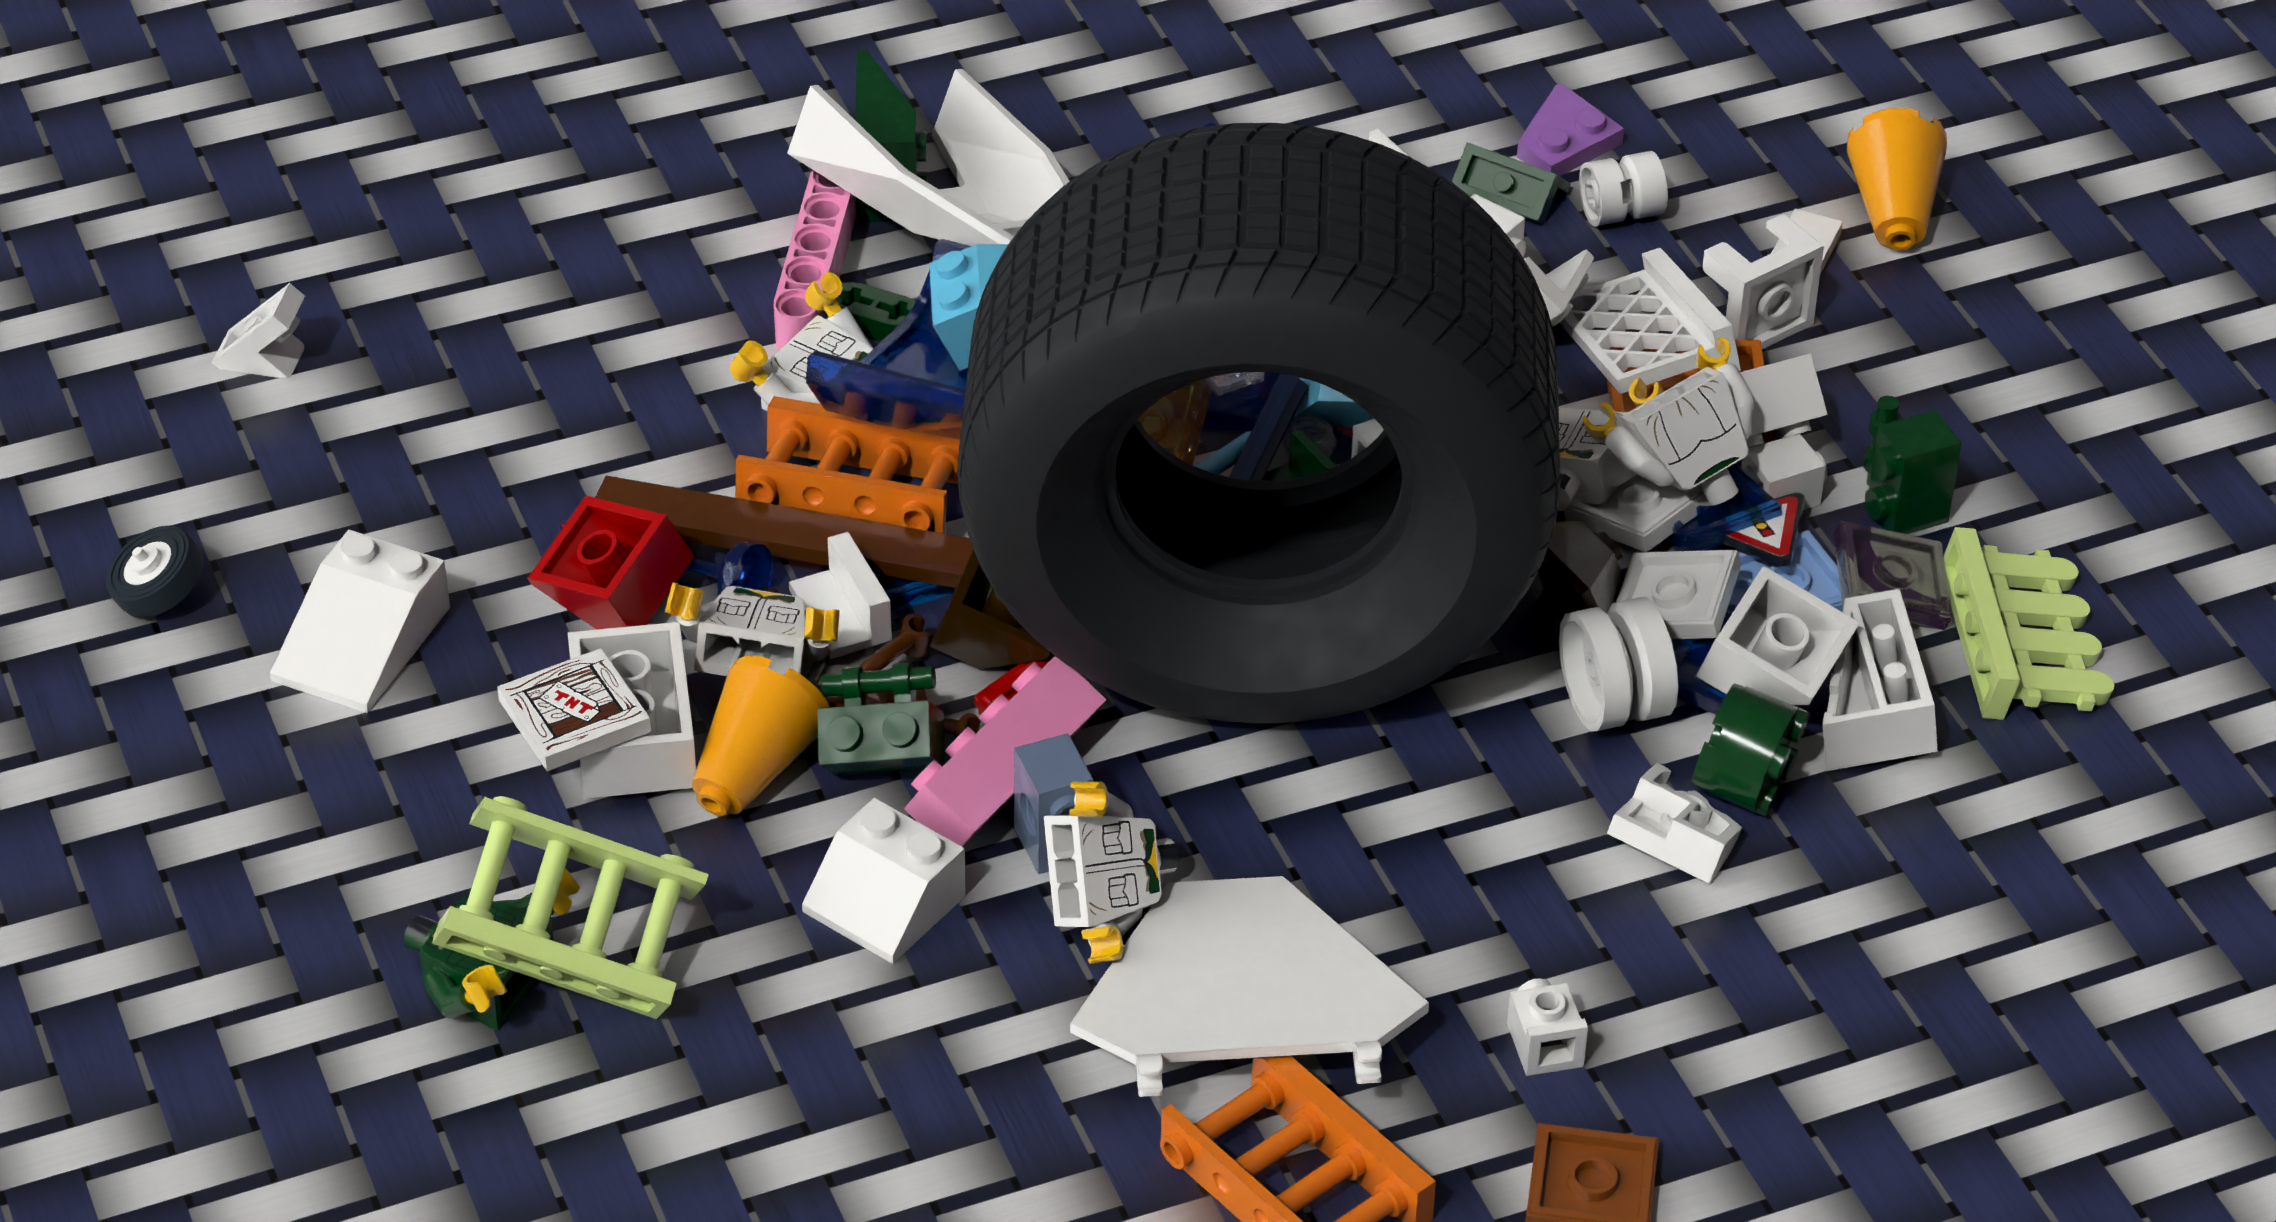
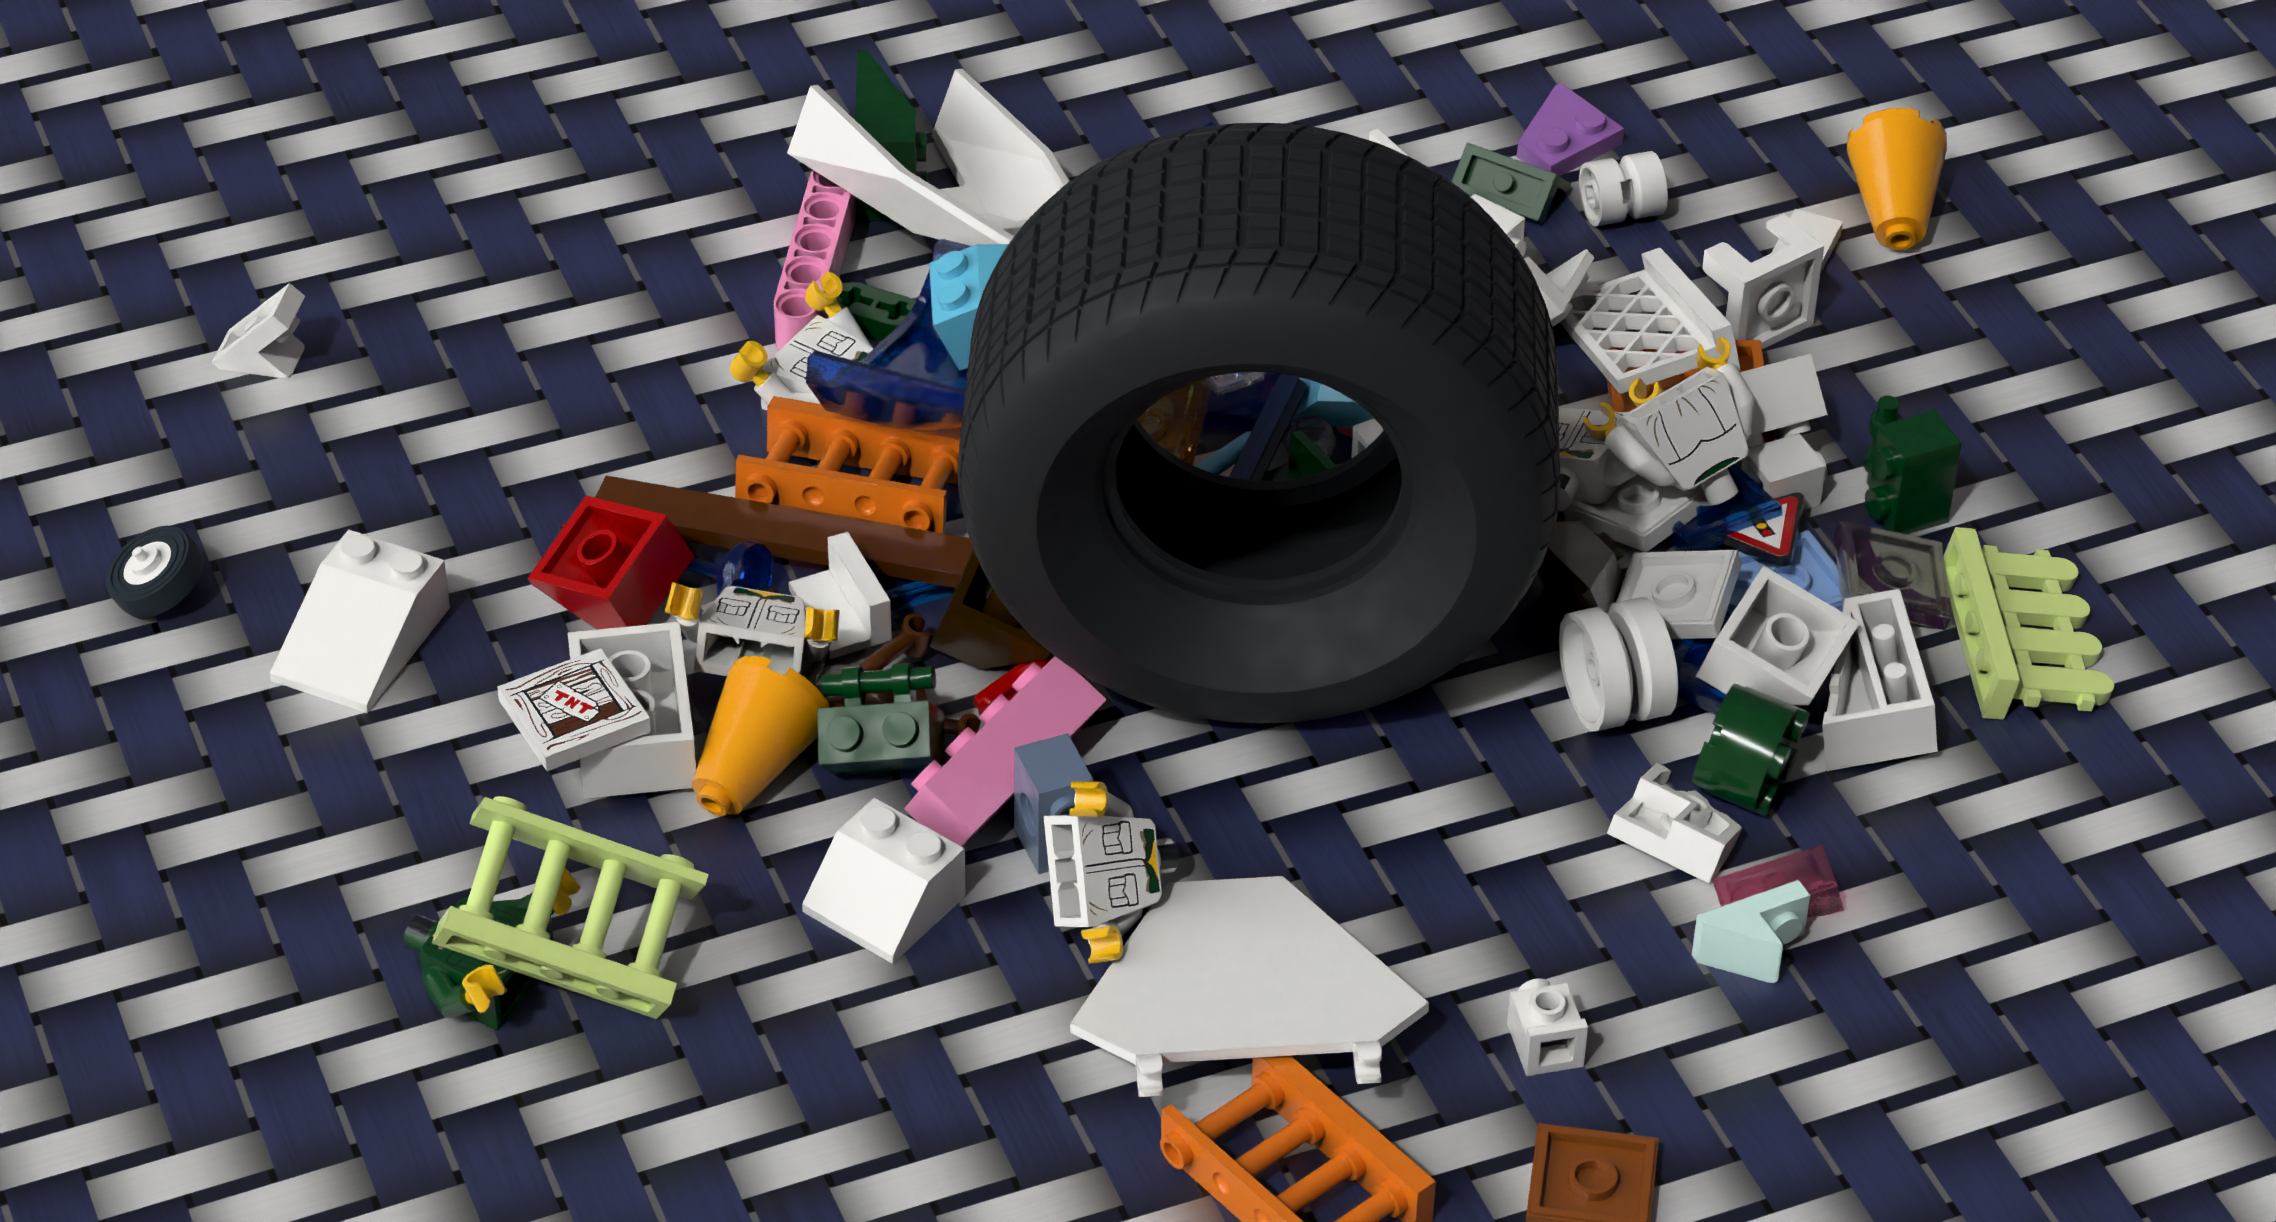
none -> light aqua slope [1692,880,1810,983]
none -> clear pink slope [1712,845,1844,918]

